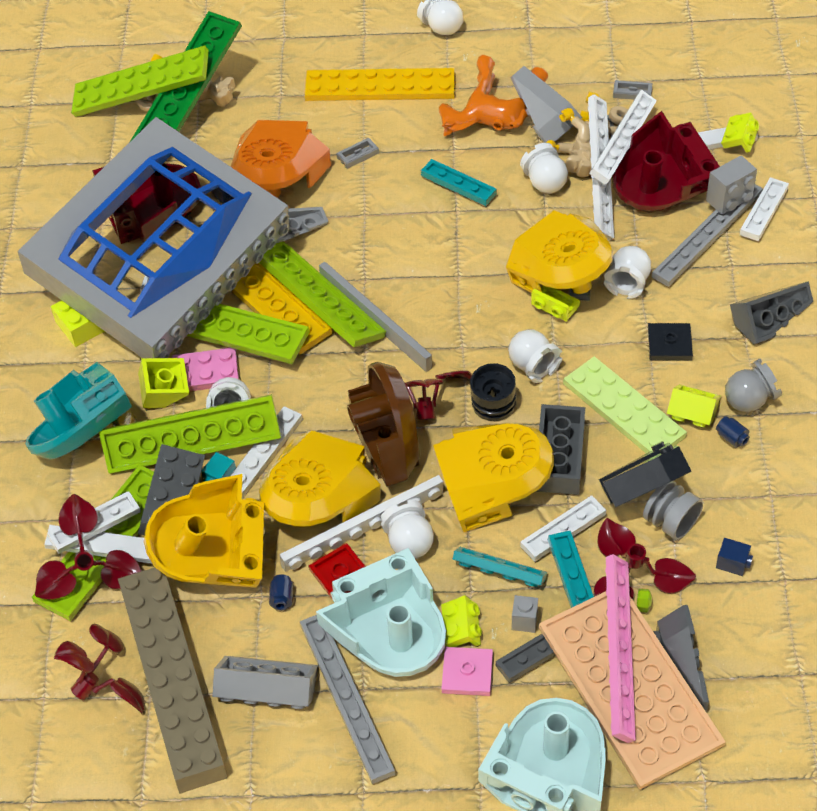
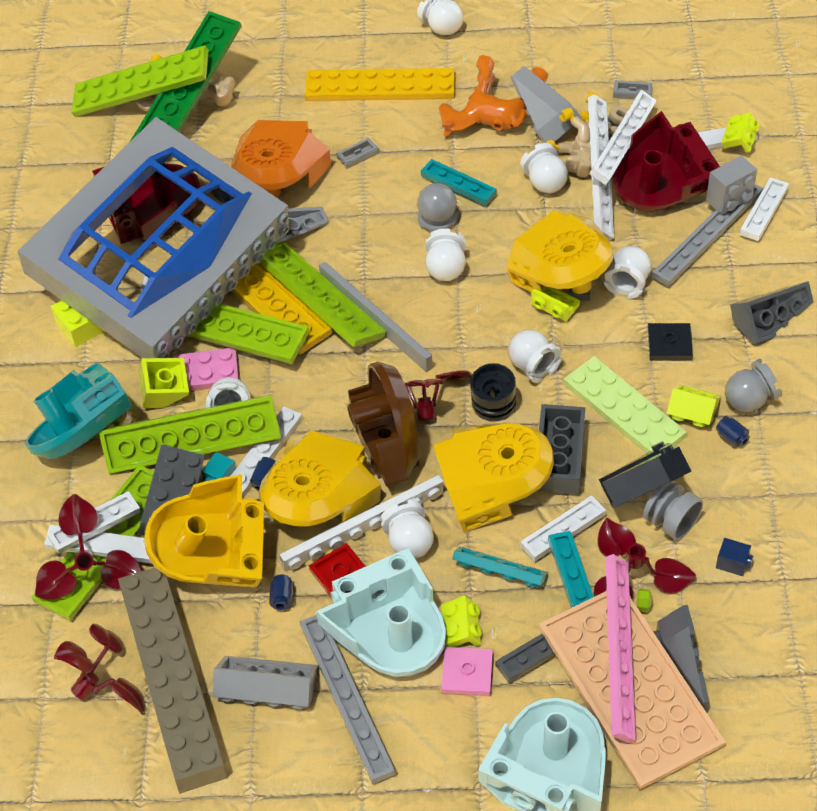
light grey brick [512,595,538,633] -> none
none -> dark blue brick [250,457,276,490]
none -> light grey tile [417,183,457,233]
none -> white tile [425,228,466,281]

